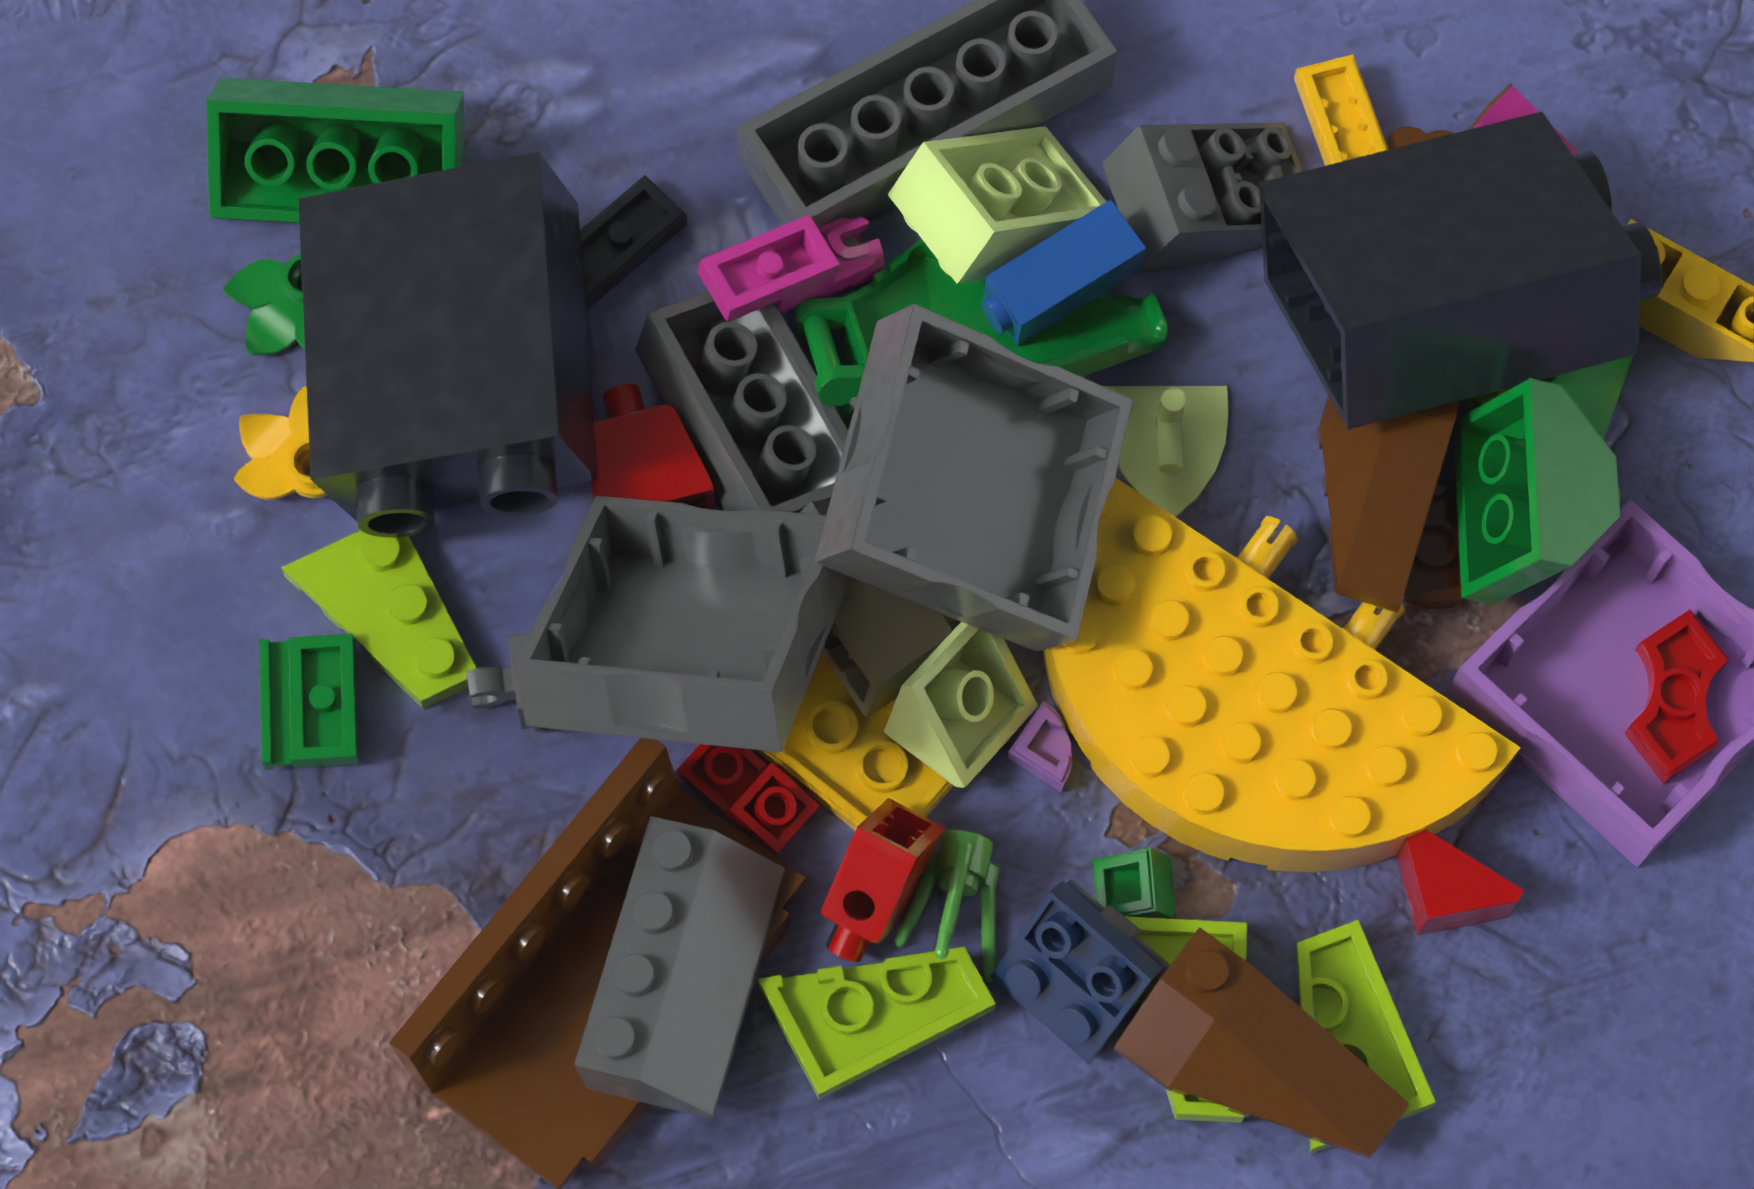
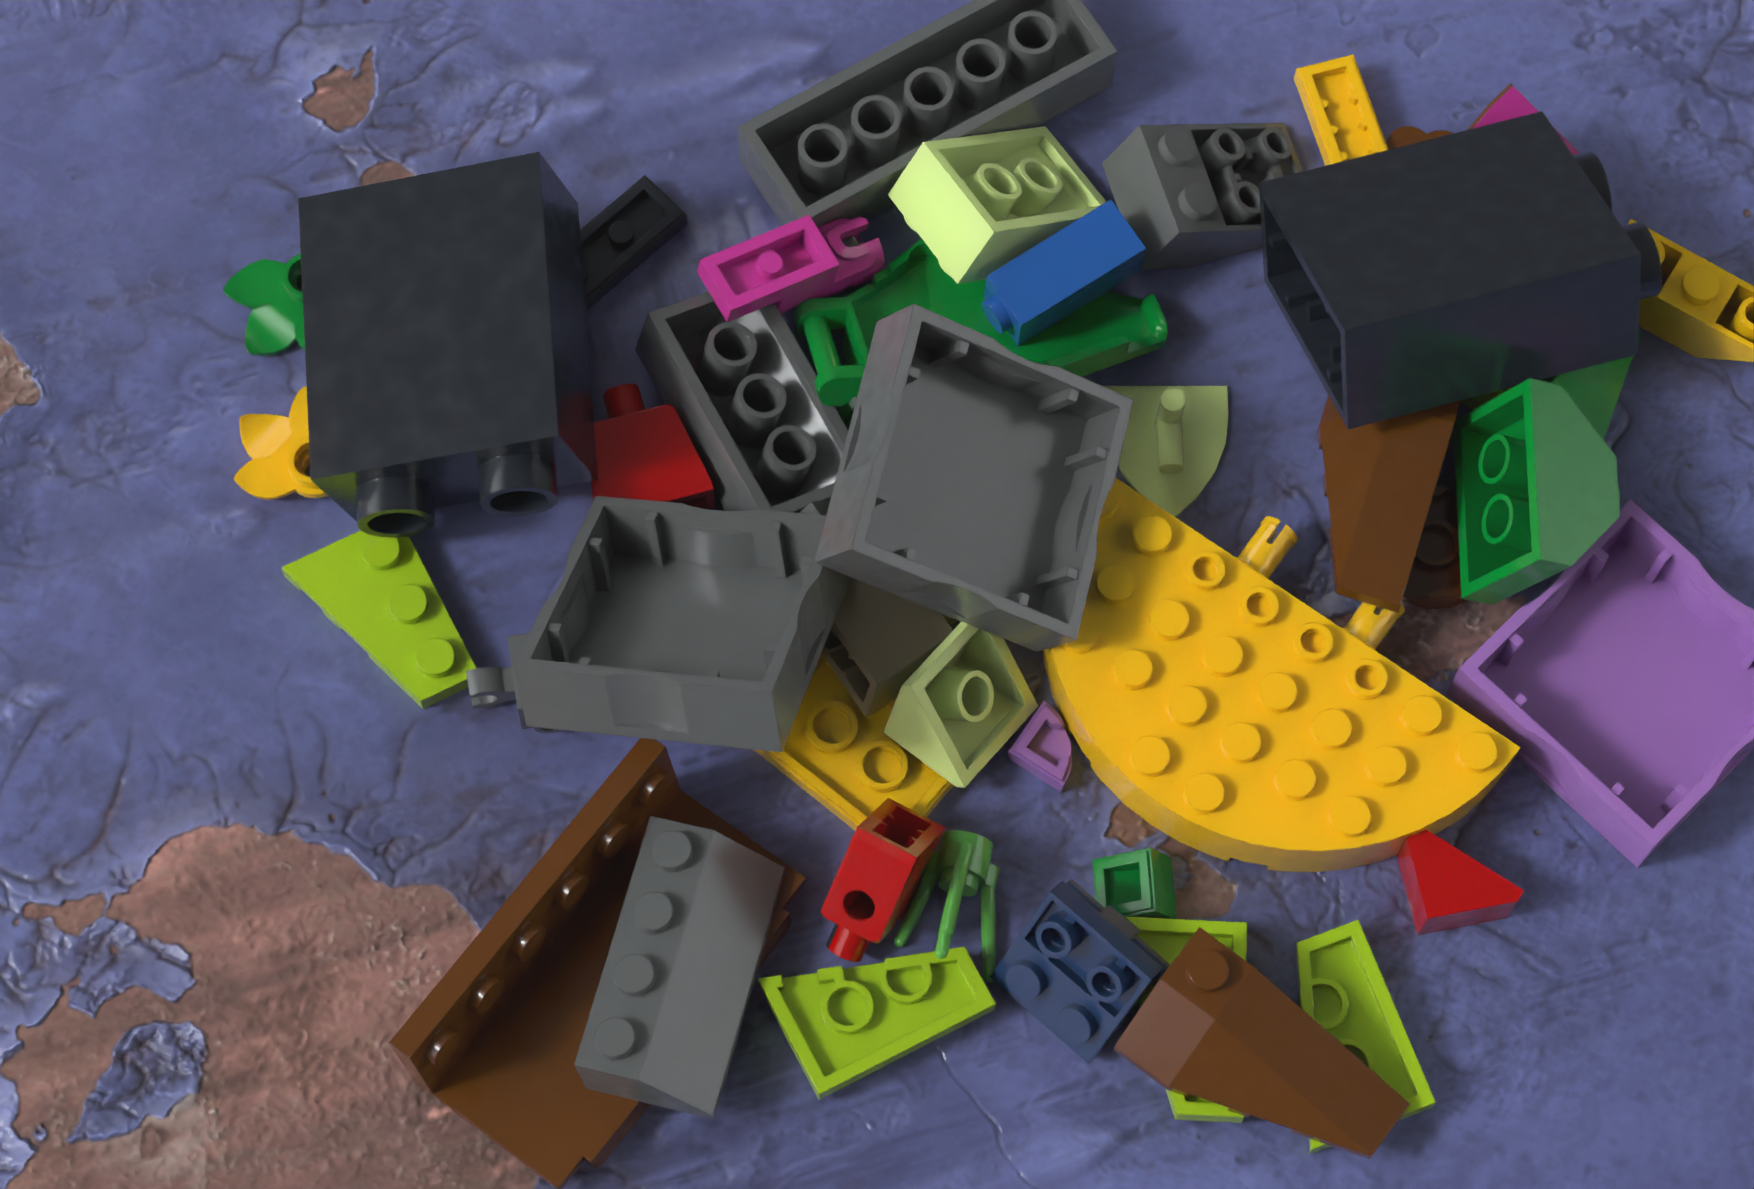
green slope [206,77,464,223] -> none
green plate [259,633,359,770] -> none
red slope [675,744,820,855] -> none
red tile [1624,609,1729,785] -> none

